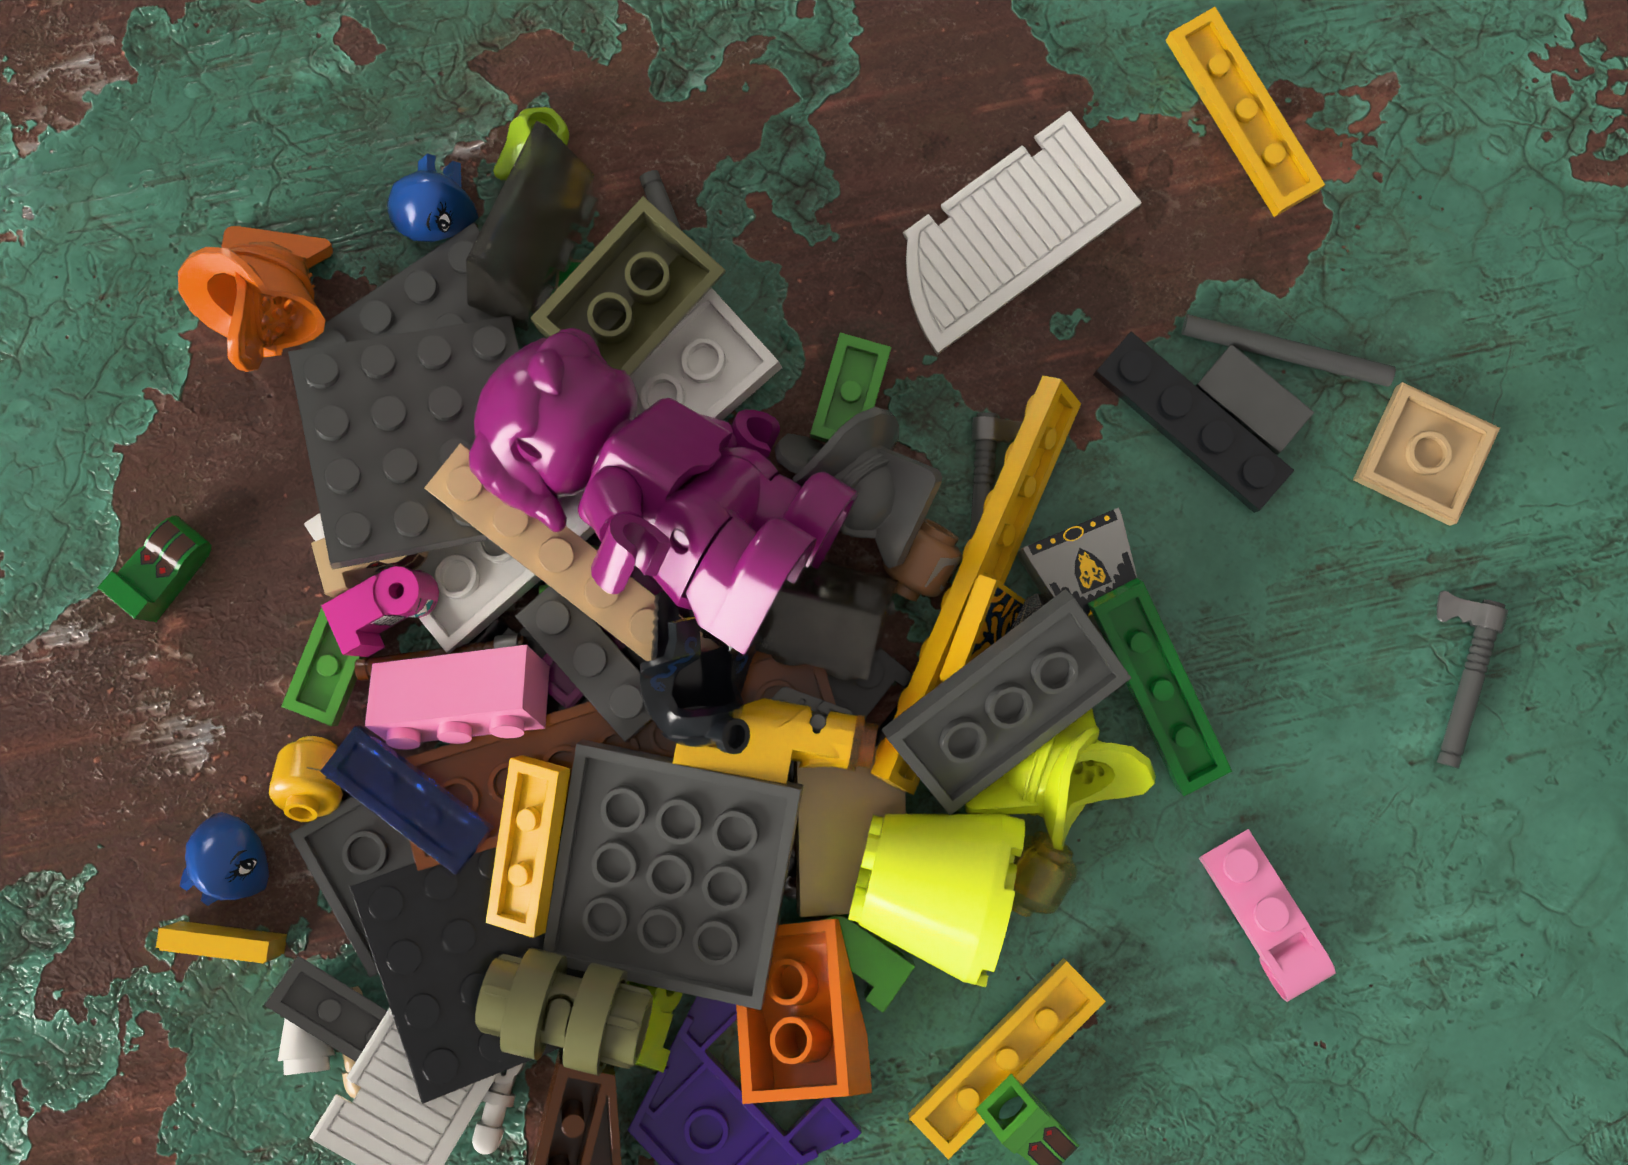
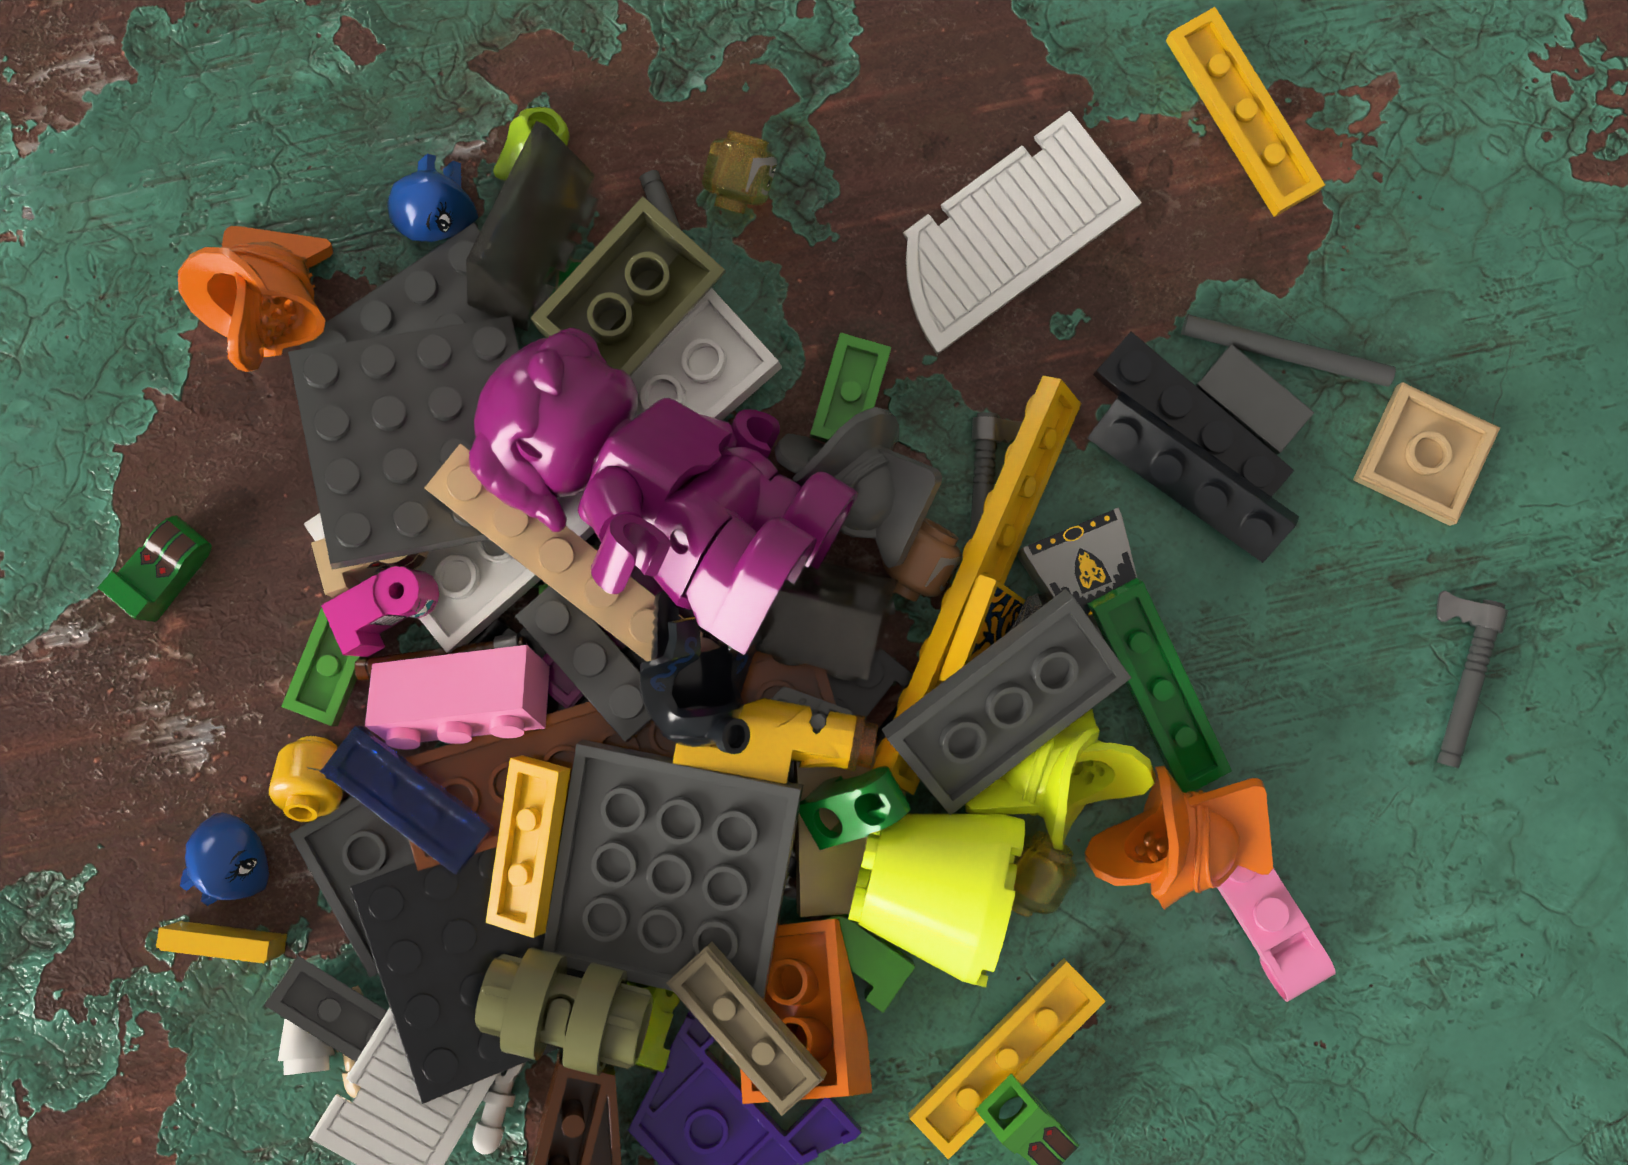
none -> dark tan tile [666,941,827,1116]
none -> clear yellow head [702,130,777,214]
none -> green leg [799,766,911,850]
none -> orange helmet [1085,766,1273,910]
none -> black plate [1087,391,1299,563]

